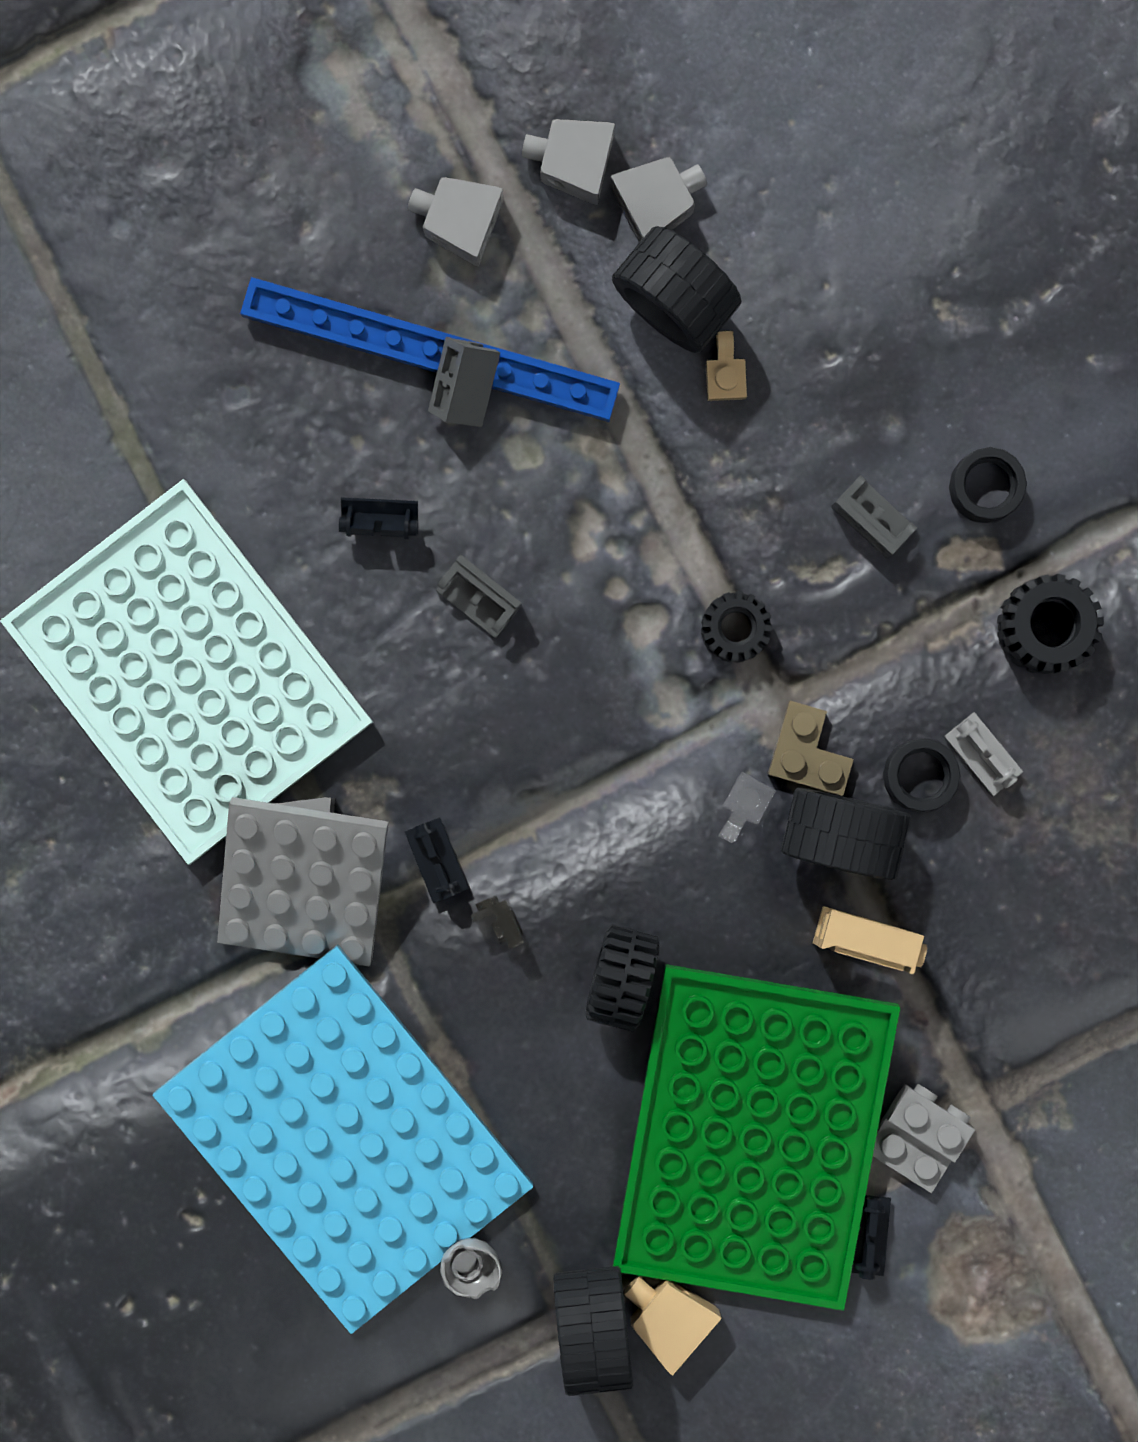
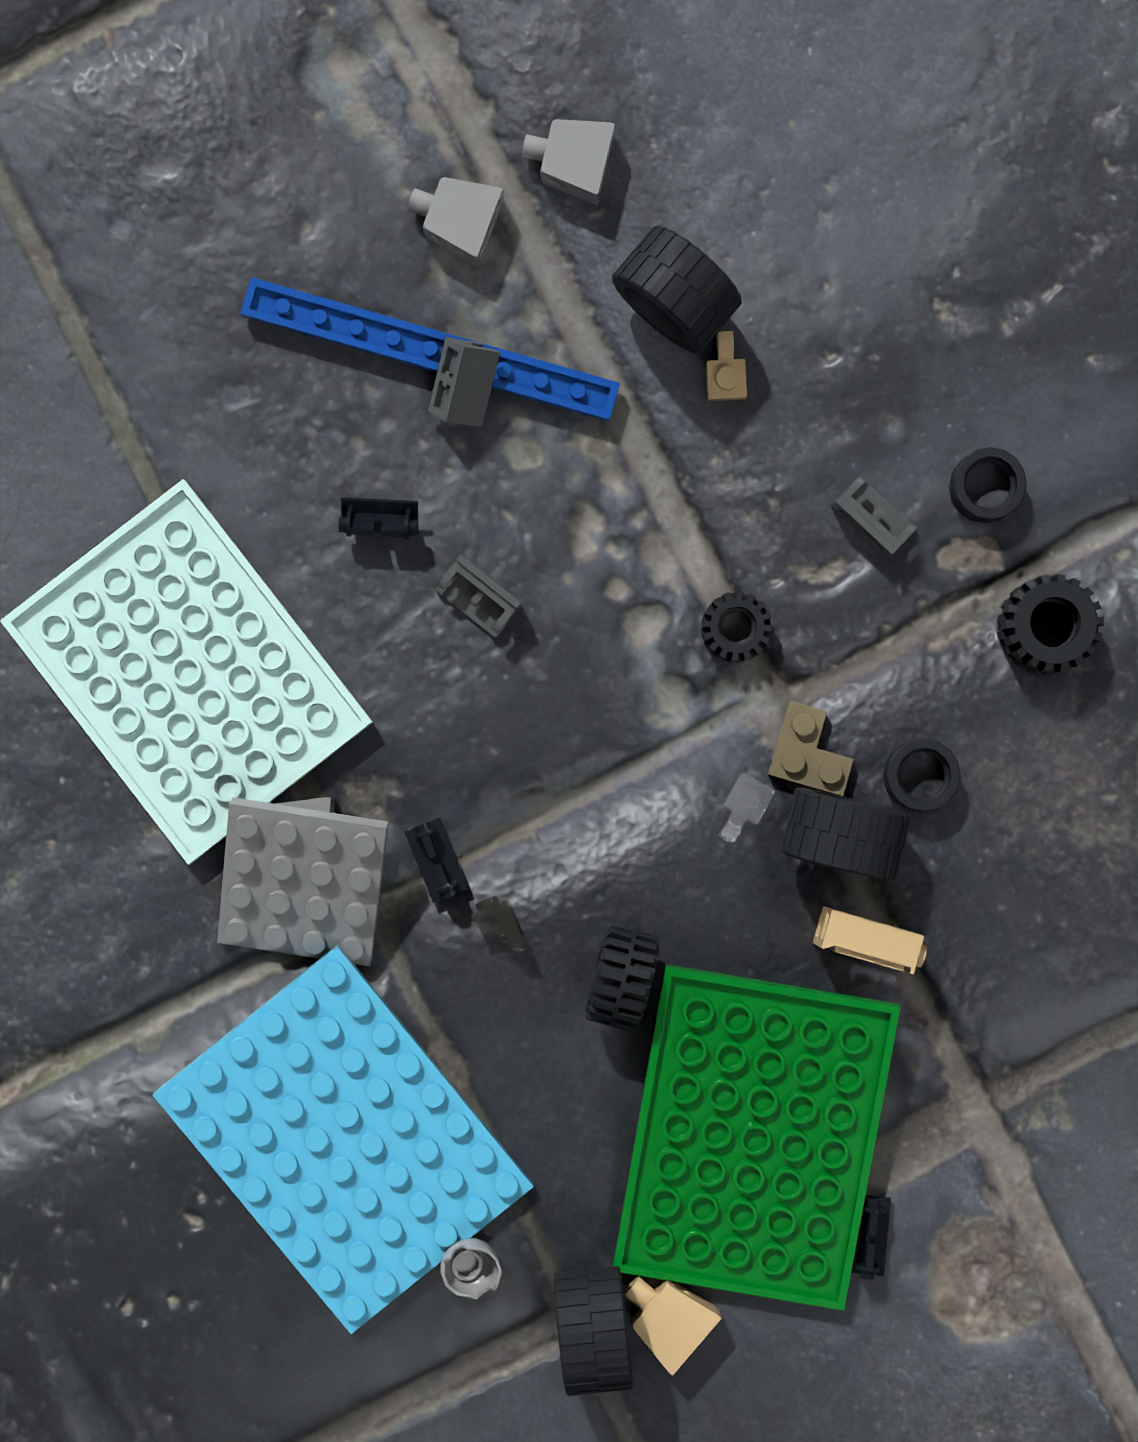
light grey torso [610,157,707,242] -> none
light grey plate [873,1084,975,1194] -> none
light grey hinge [944,712,1023,796] -> none

